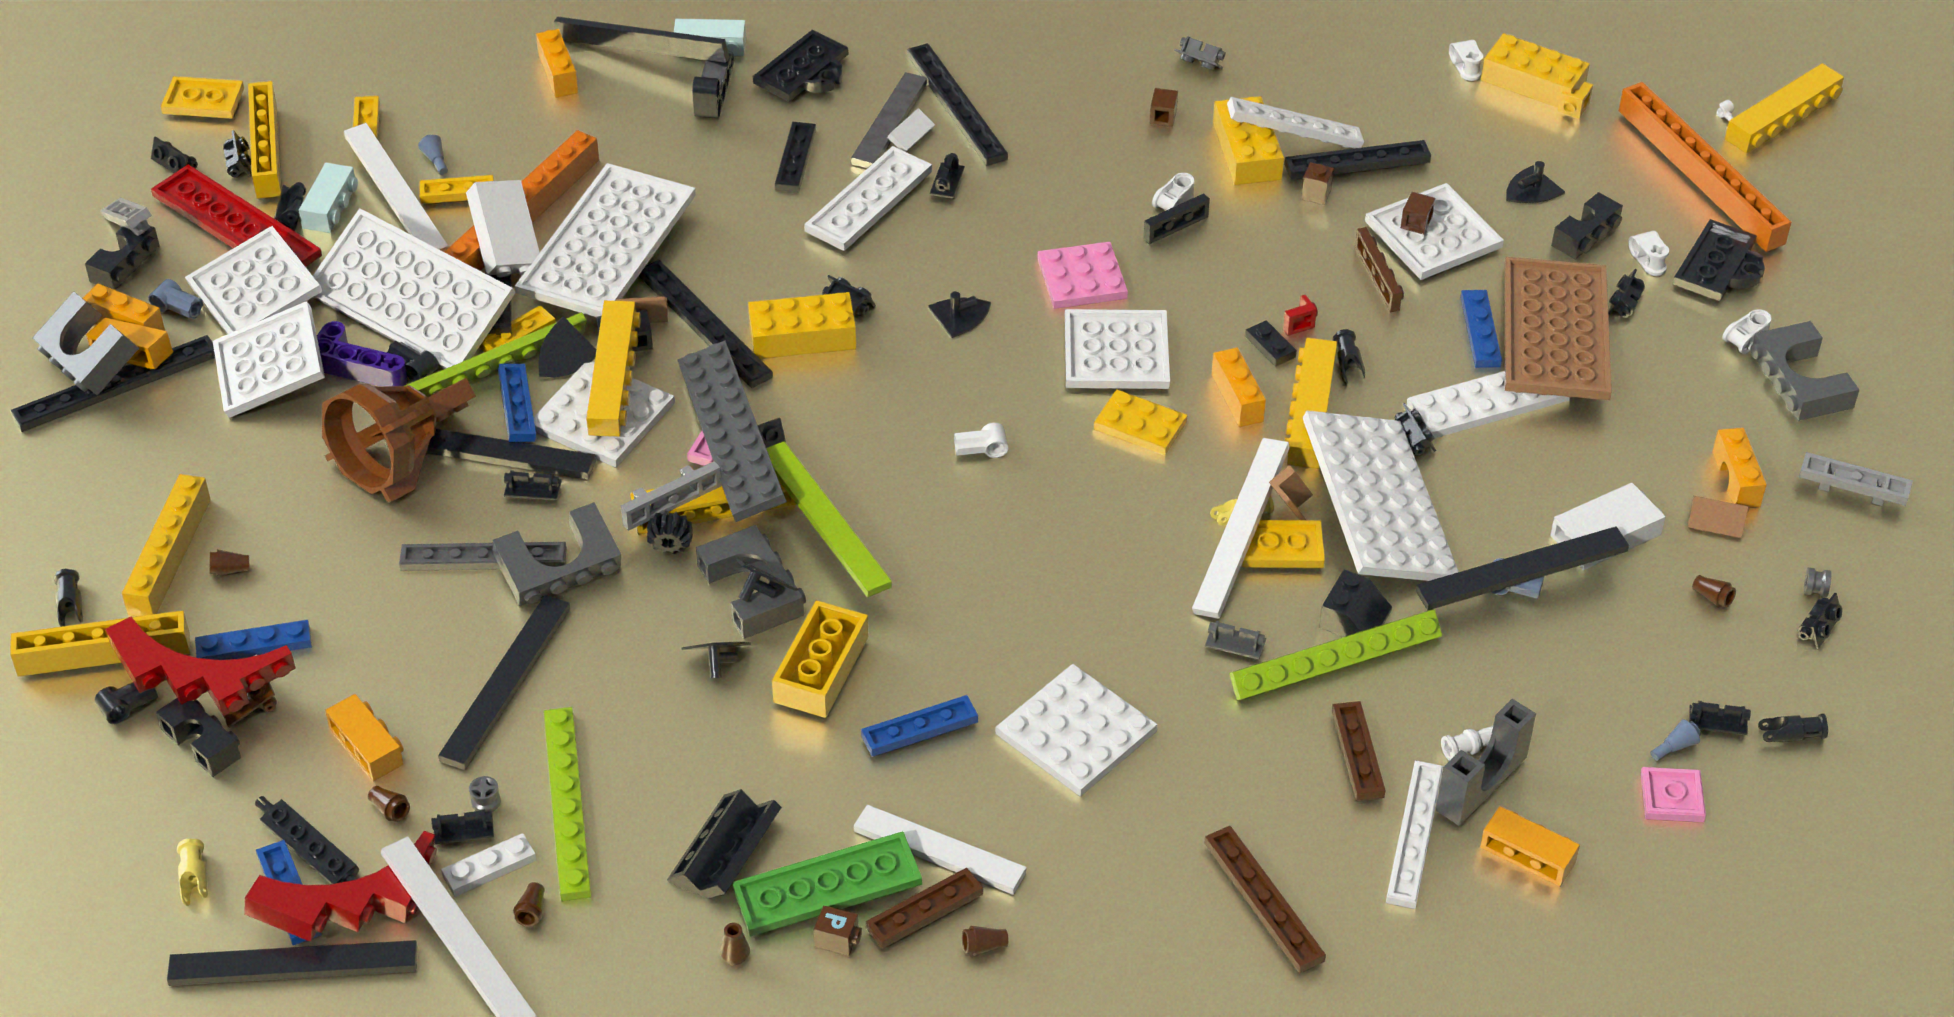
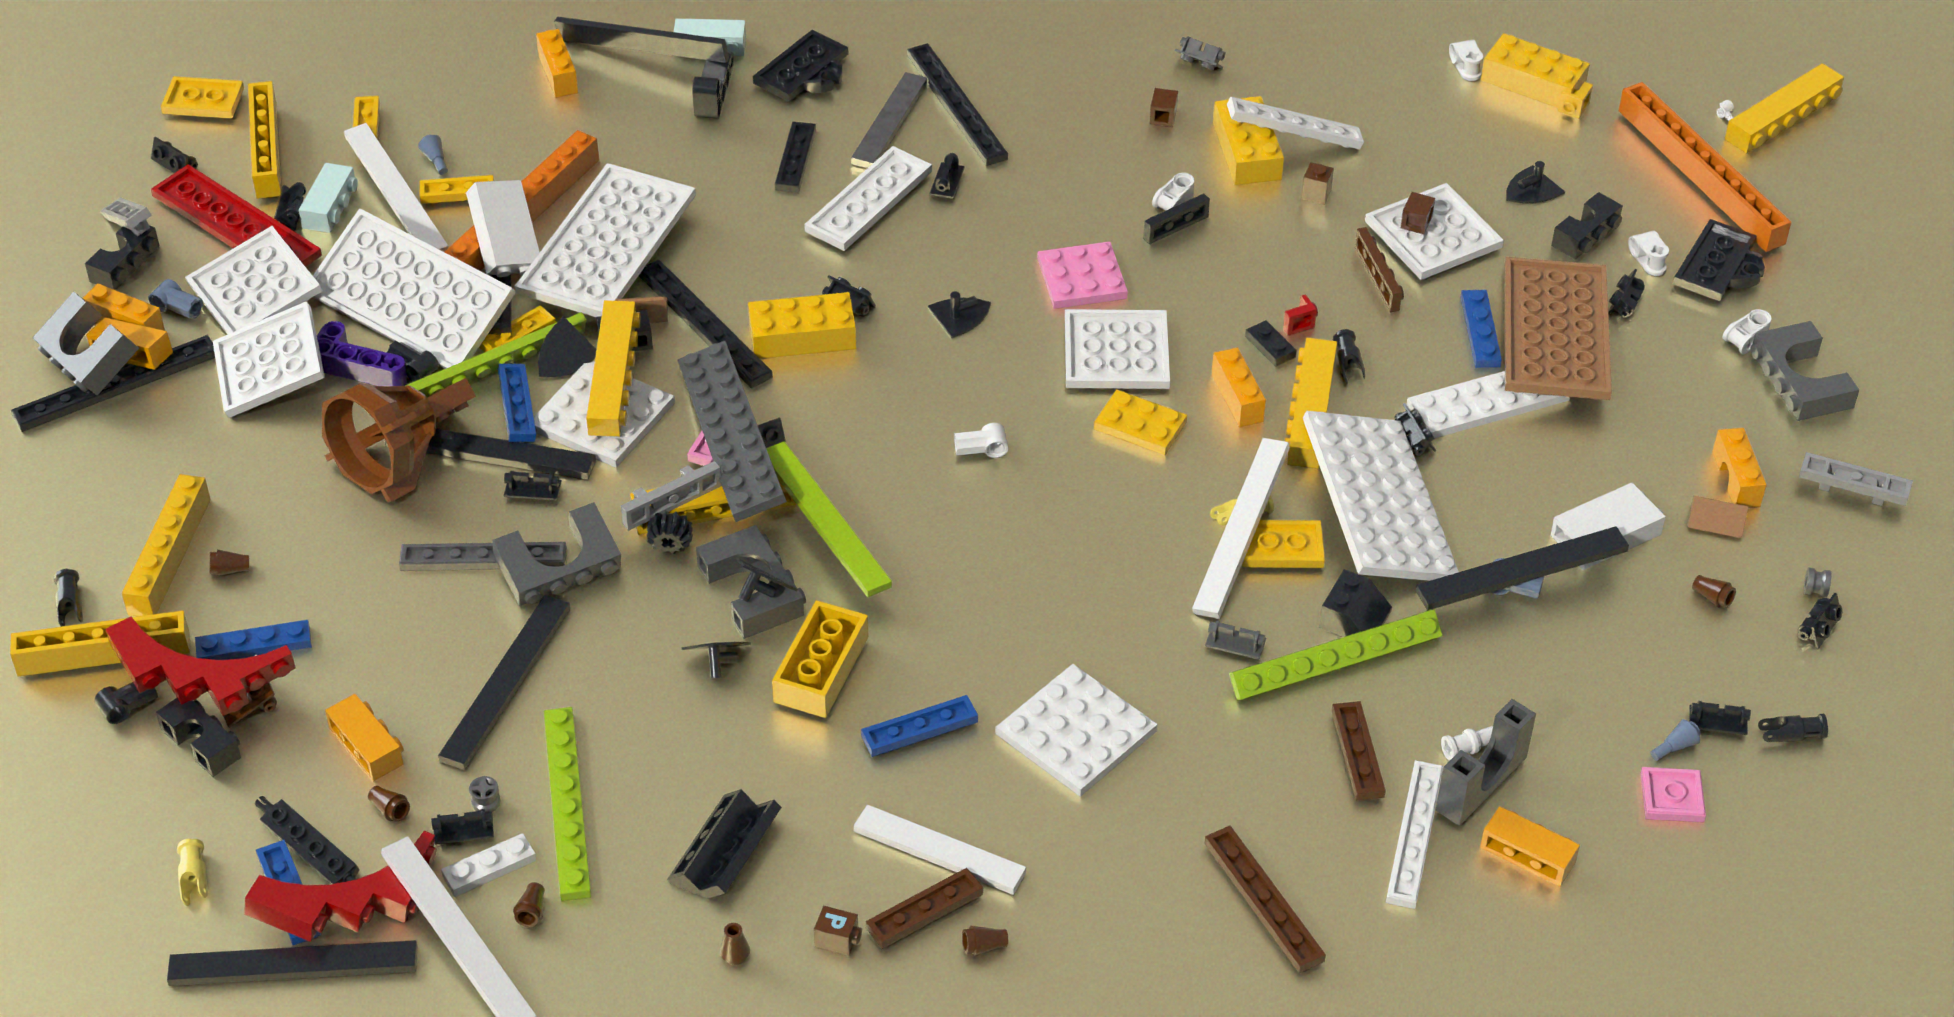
black hinge [223,130,252,177] -> none
bright green plate [732,831,922,937] -> none
white tile [887,108,935,152] -> none
medium nougat panel [1269,465,1313,520] -> none
black plate [1284,140,1431,180] -> none

